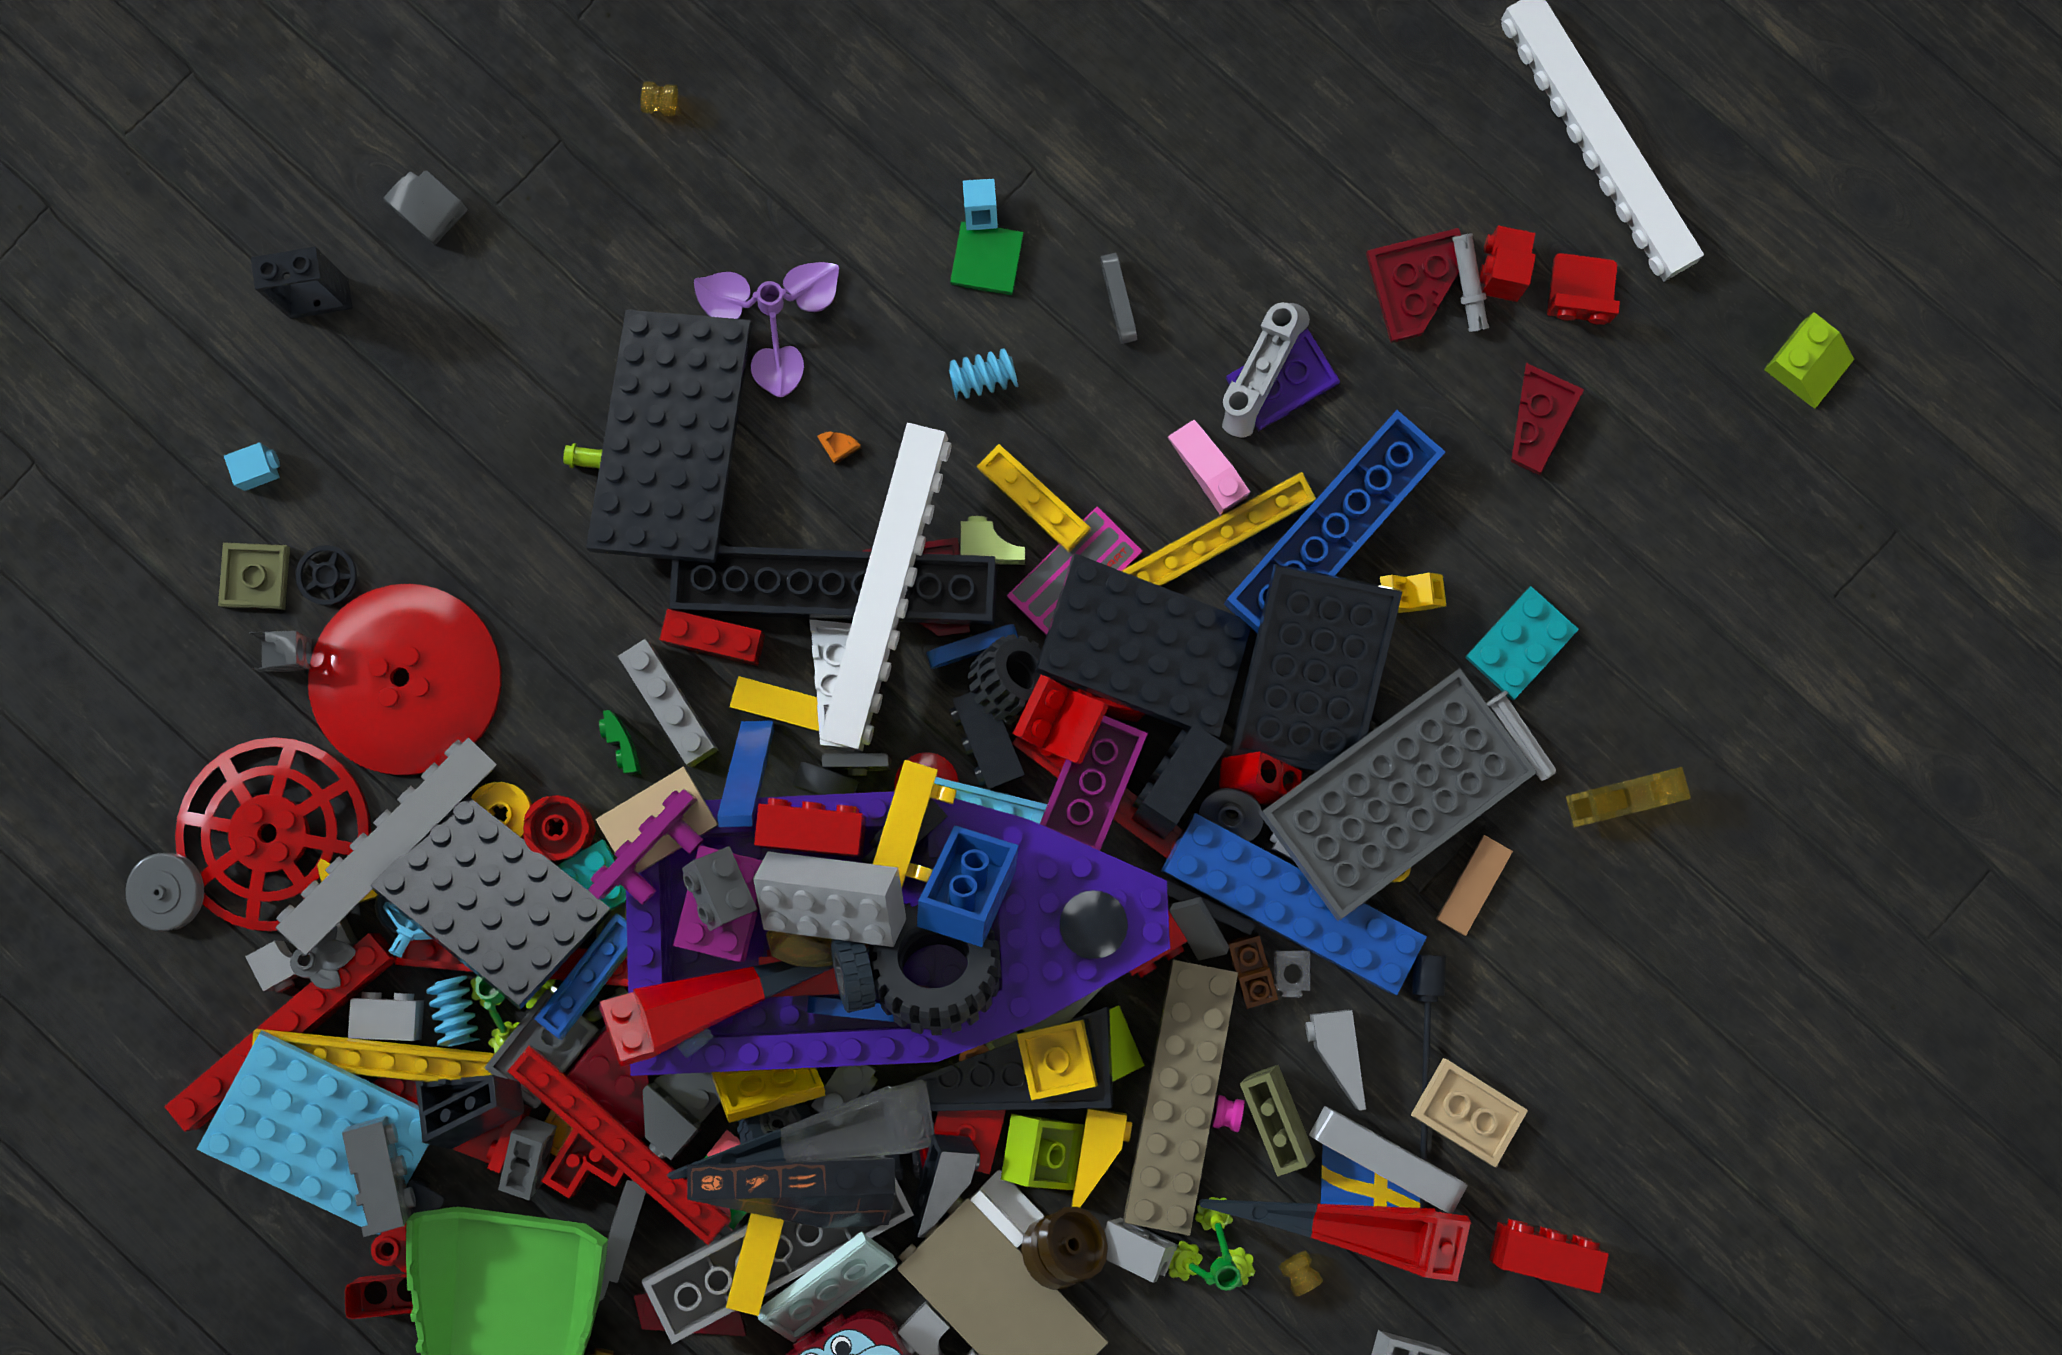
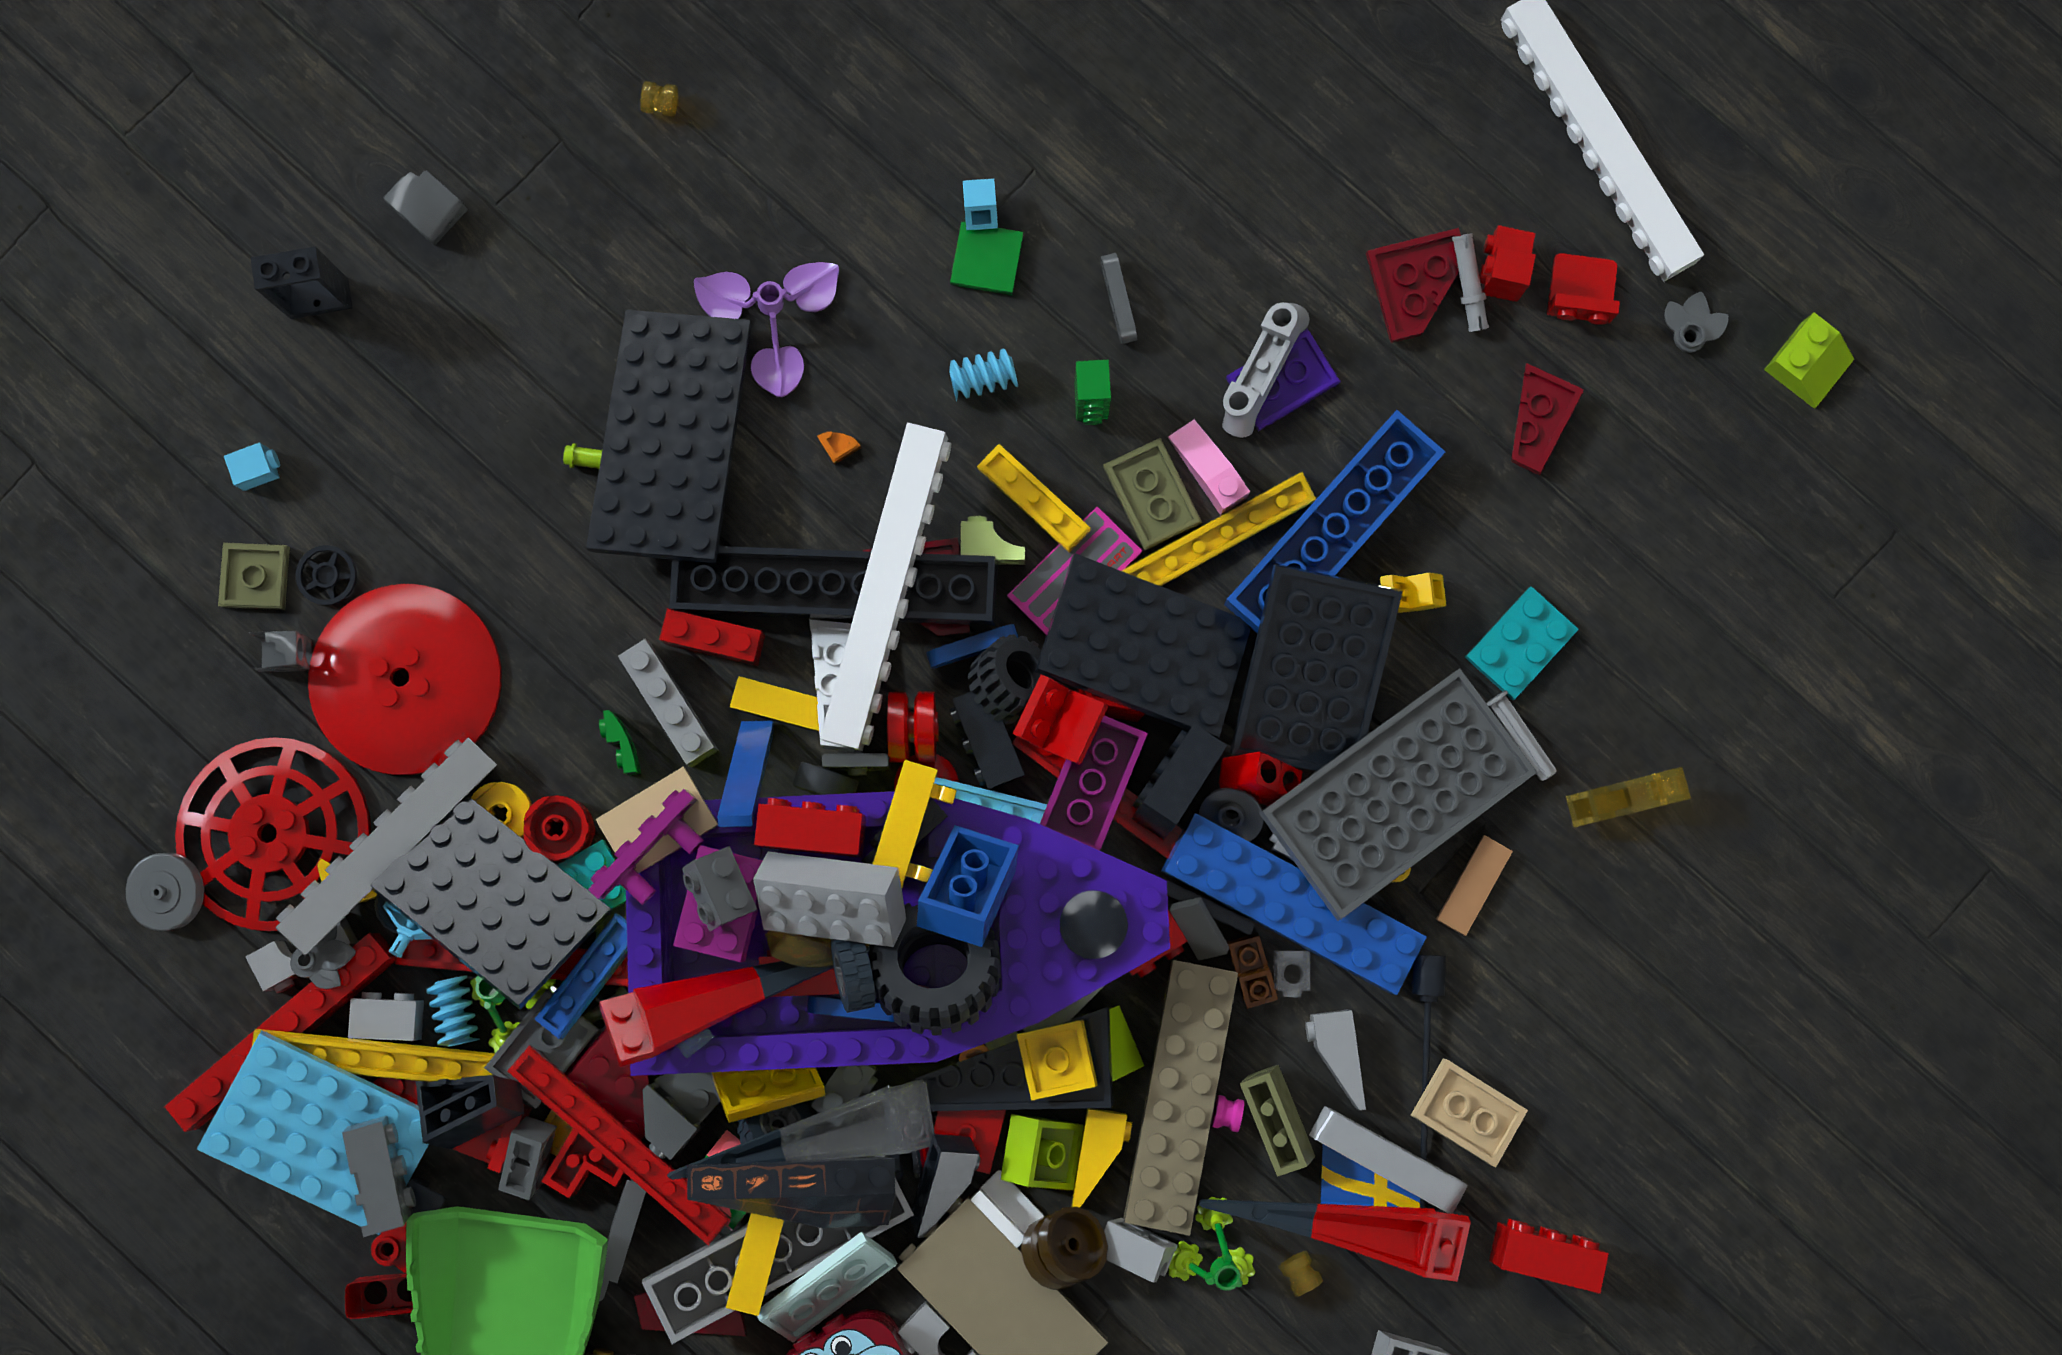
none -> red wheel [887,691,939,763]
none -> green brick [1074,360,1111,425]
none -> olive tile [1103,438,1202,551]
none -> dark grey plate [1664,292,1728,353]

